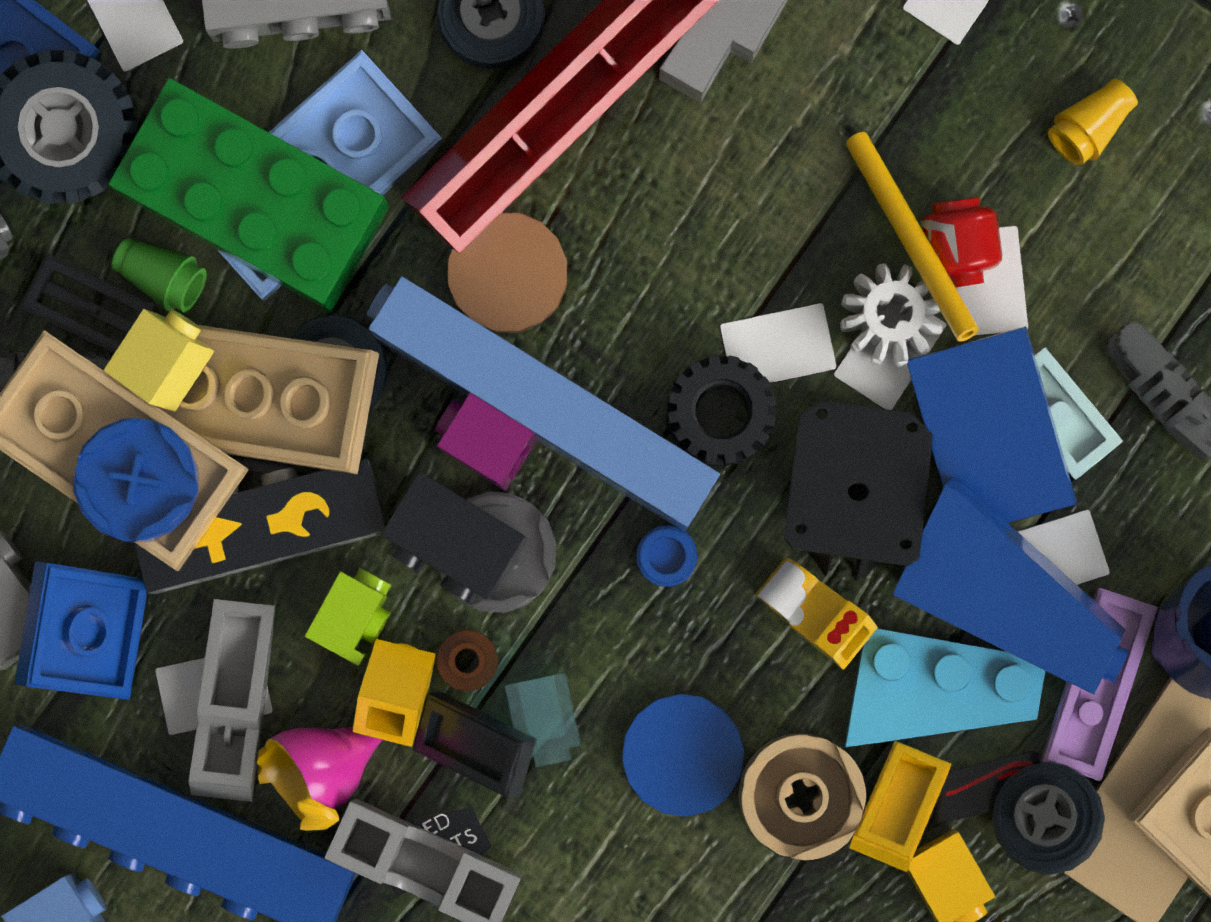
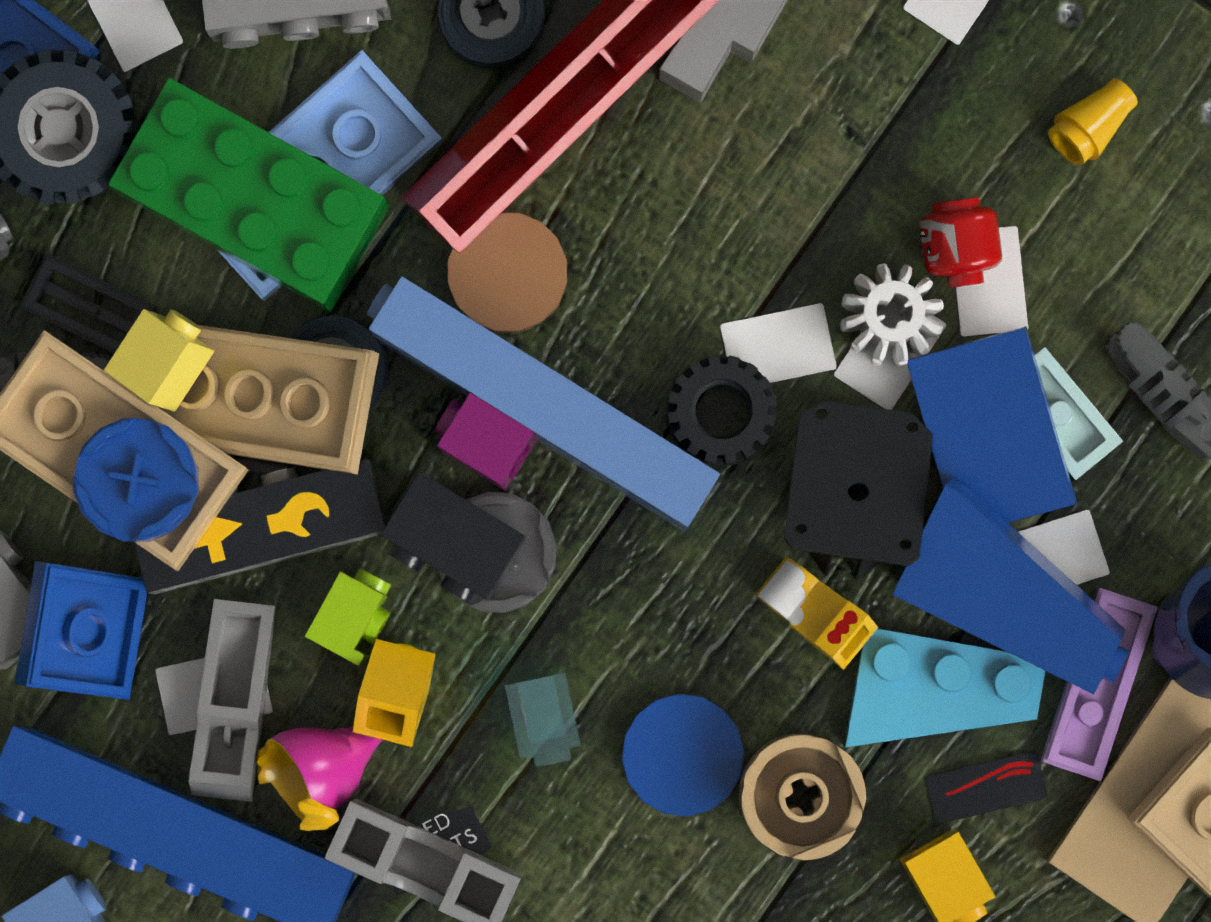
bright green cone [112,238,207,312] -> none
black tile [413,691,536,799] -> none
reddish brown plate [437,630,498,691] -> none
blue tile [636,526,697,587] -> none
yellow piece [846,132,979,342] -> none
yellow tile [849,741,952,872] -> none
black wheel [992,762,1105,875] -> none

